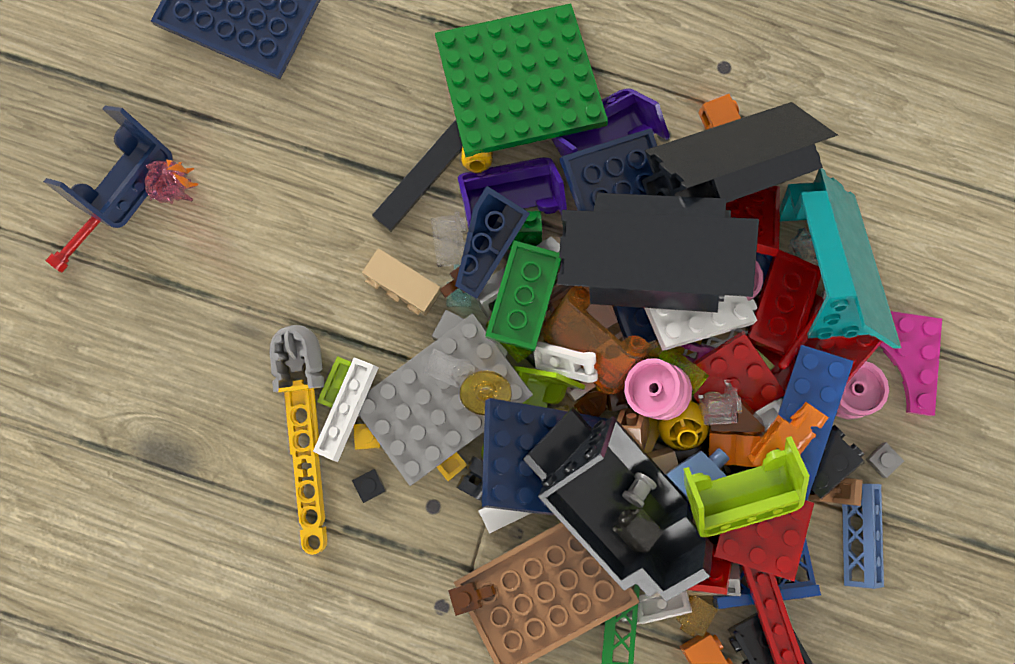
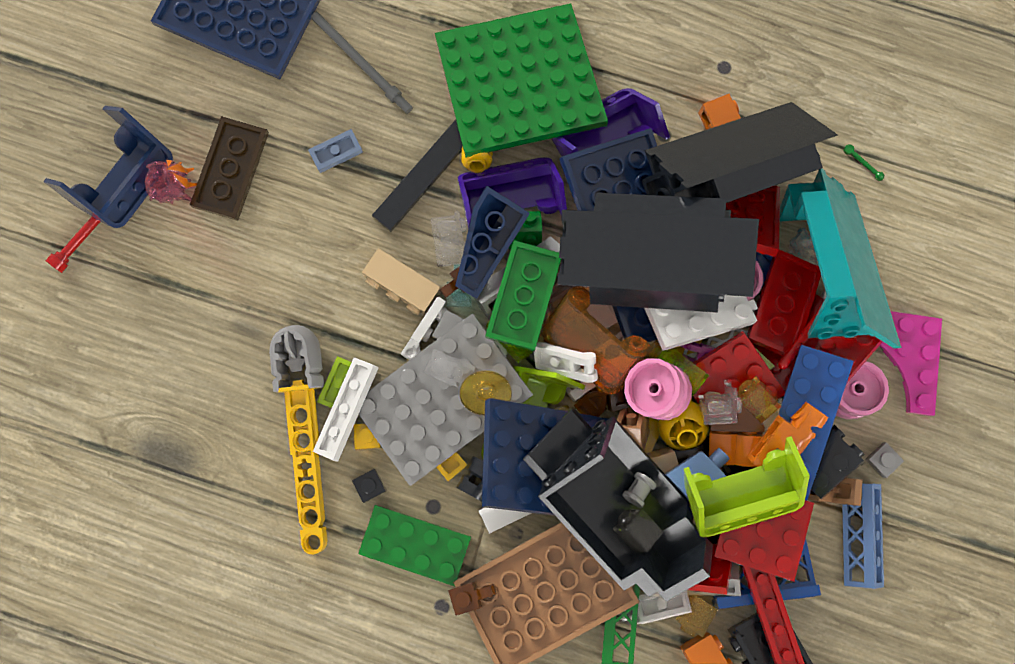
none -> dark brown plate [190,116,269,221]
none -> sand blue plate [308,129,363,173]
none -> dark grey bar [311,11,413,114]
none -> green plate [358,505,471,587]
none -> white hinge [401,297,447,360]
none -> clear yellow brick [737,376,782,423]
none -> green hinge [844,144,885,181]

